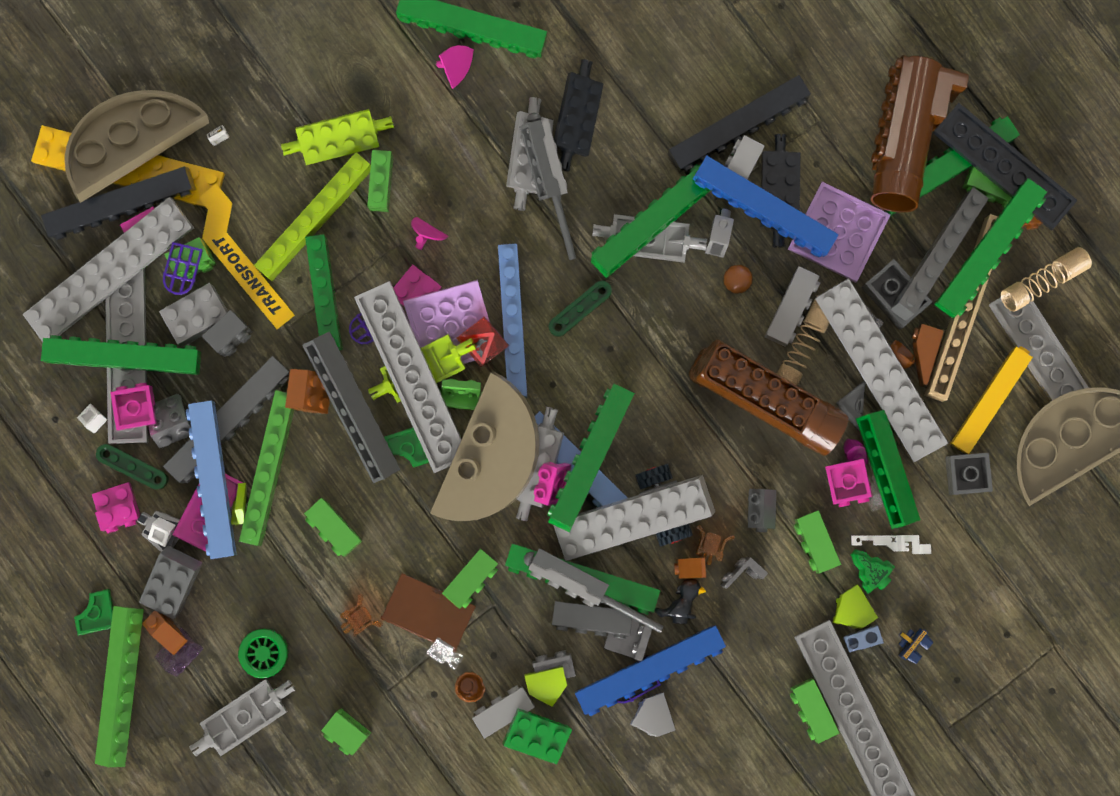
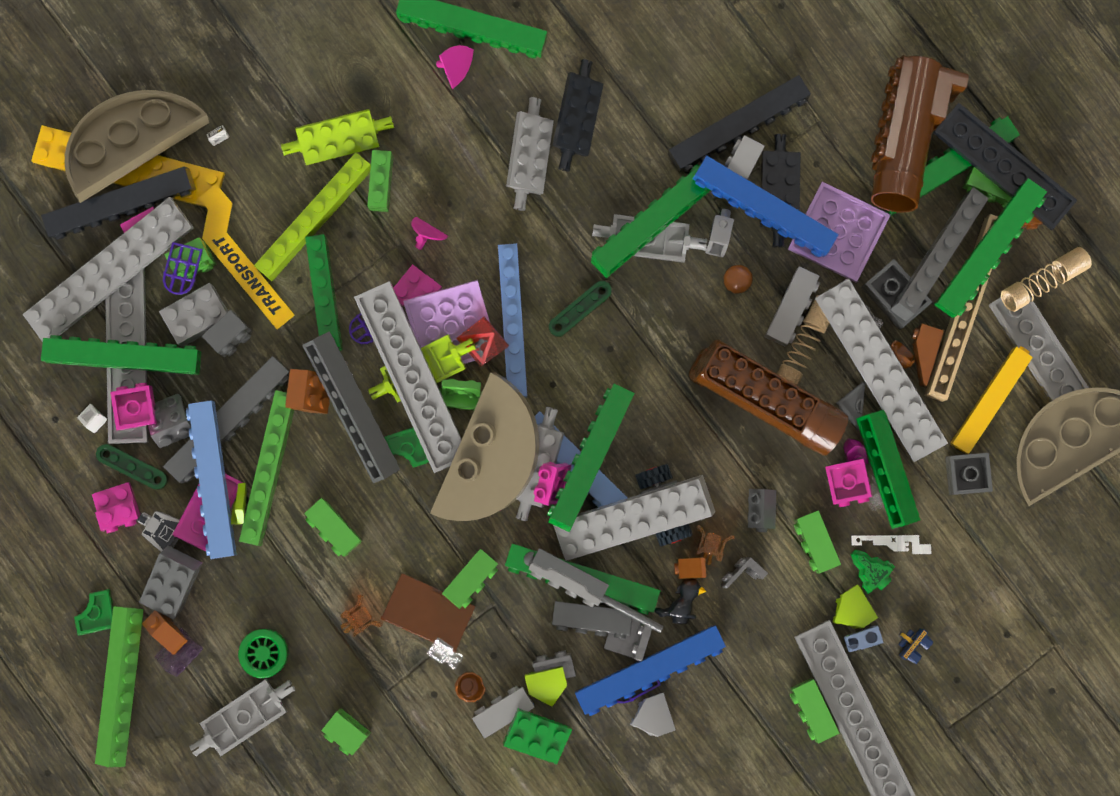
white slope [148,518,175,547] -> none
piece [519,112,577,260] -> none

